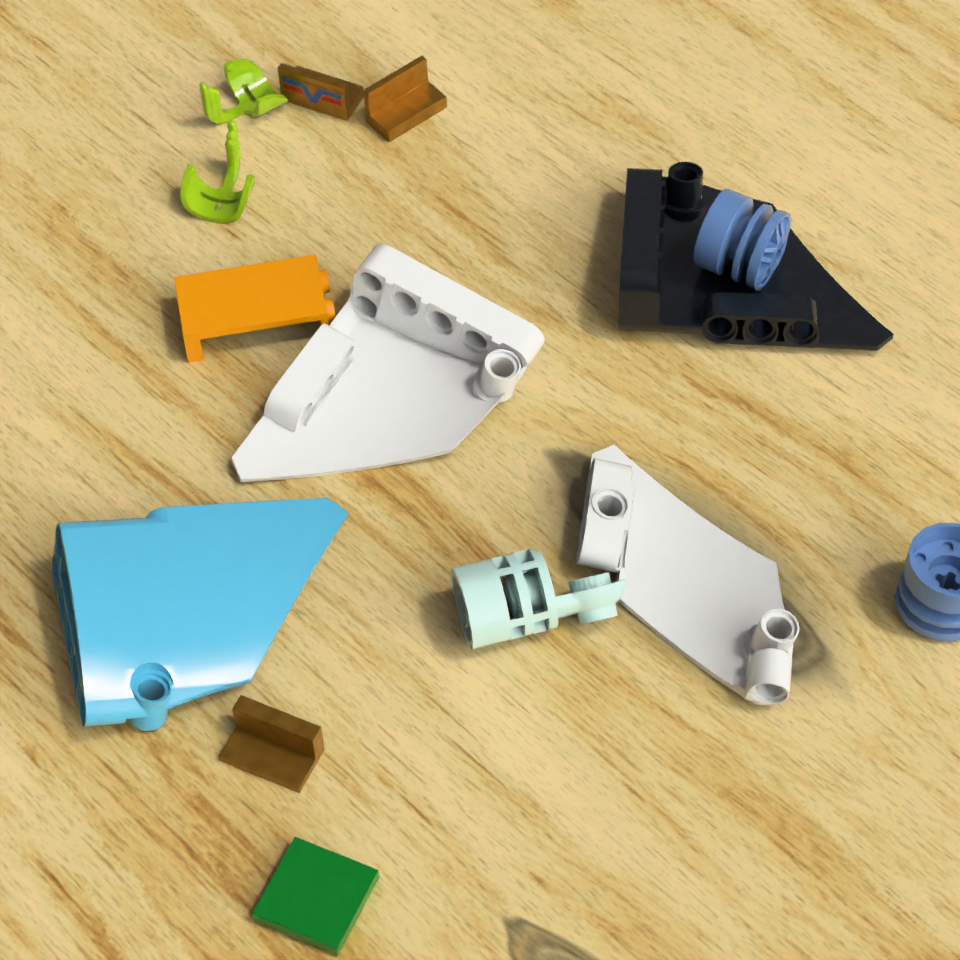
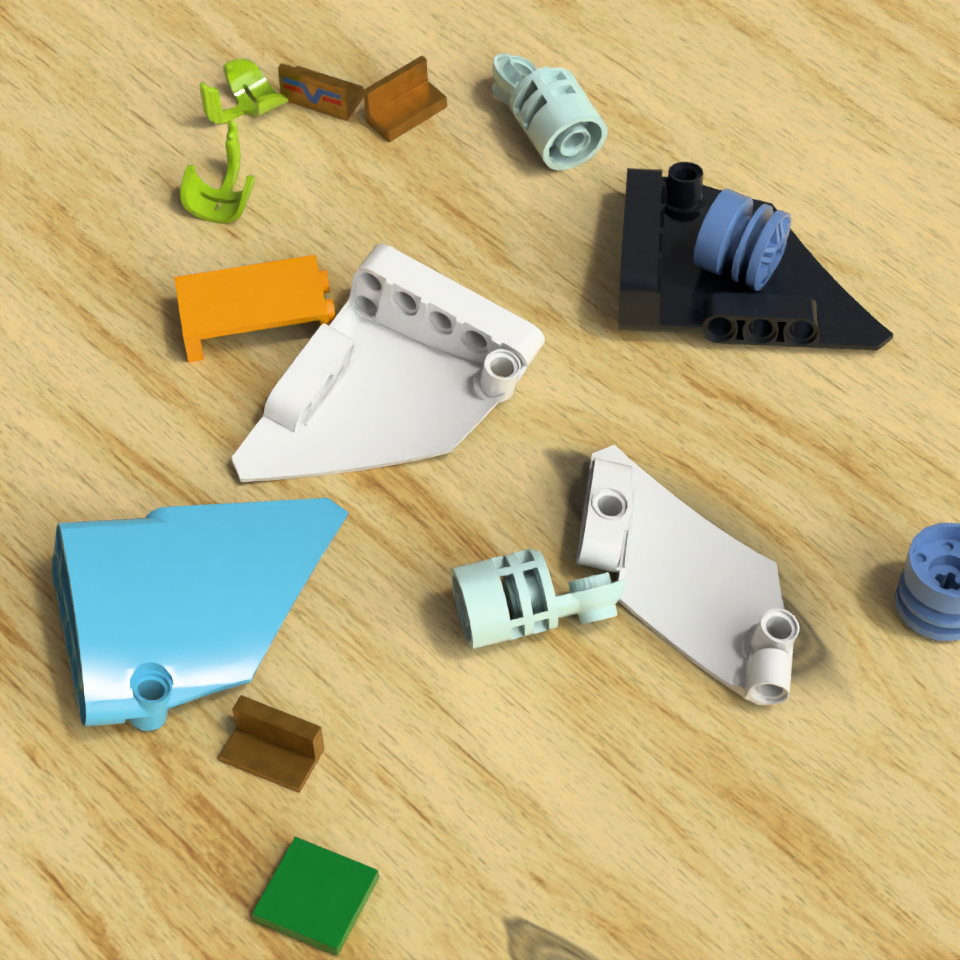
none -> light aqua cylinder [492,54,608,170]

